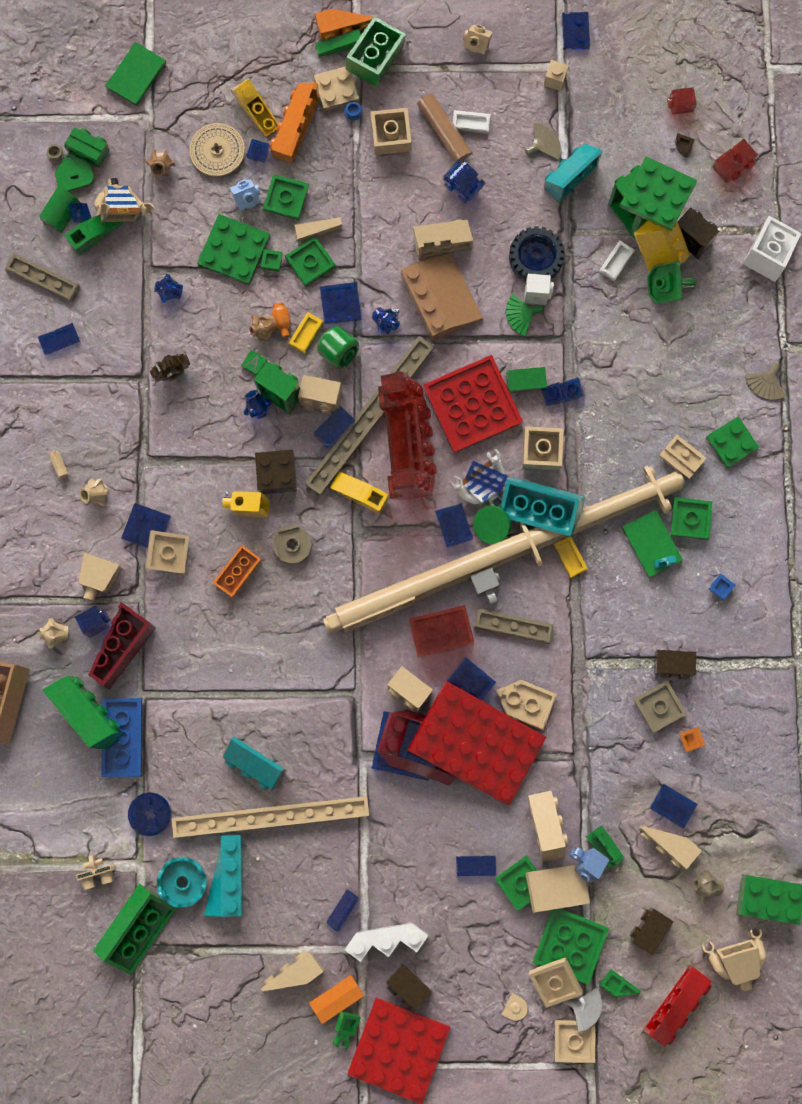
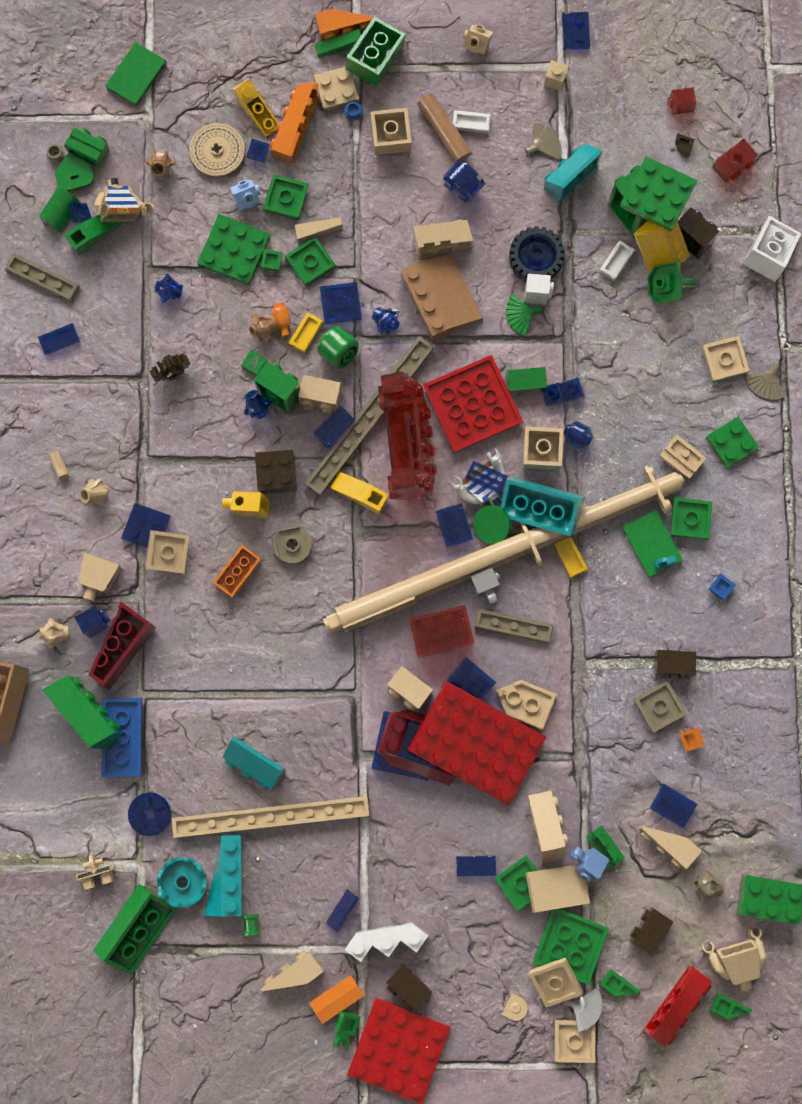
none -> green bush [241,914,261,936]
none -> clear blue head [564,421,593,449]
none -> tan plate [702,336,750,382]
none -> green tile [709,993,752,1020]

